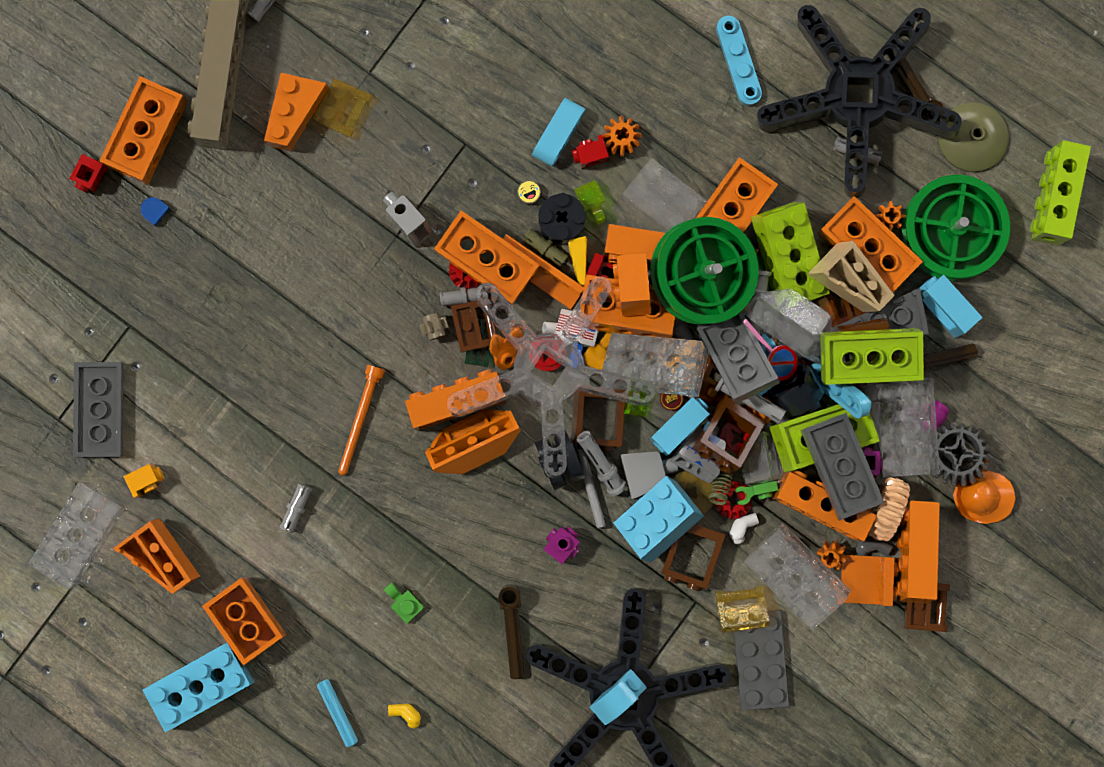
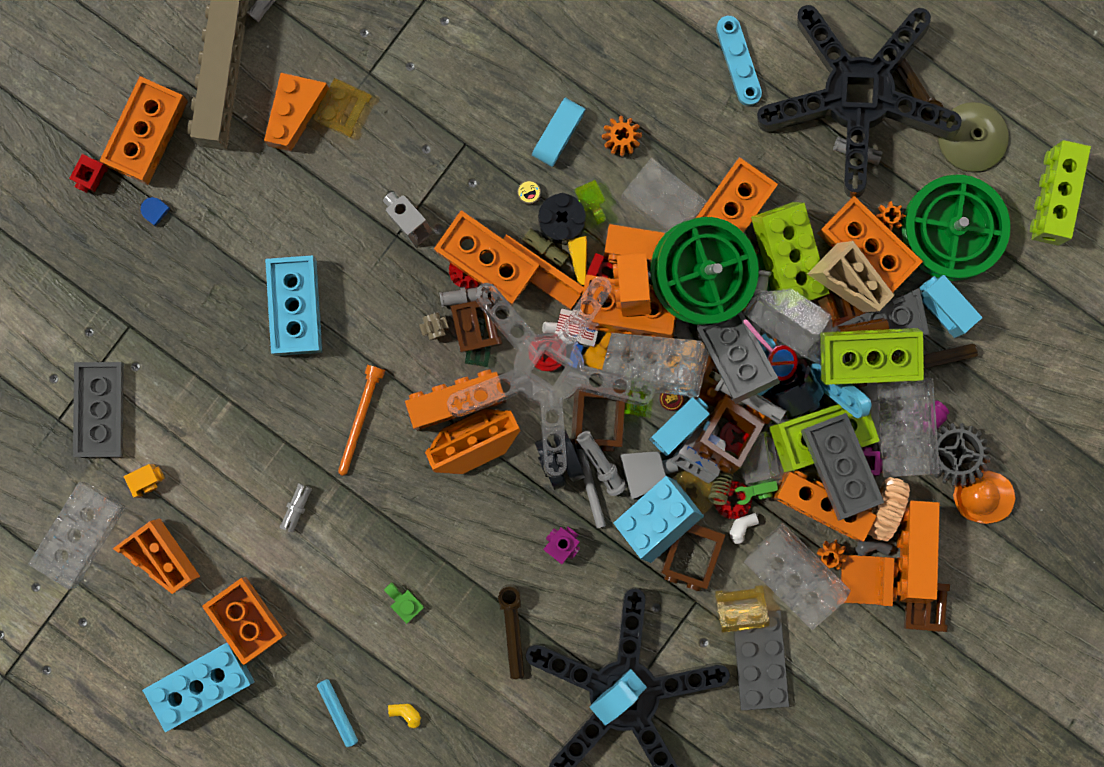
orange plate [489,326,529,370] -> none
red brick [571,134,609,169] -> none
none -> medium azure brick [265,255,322,356]

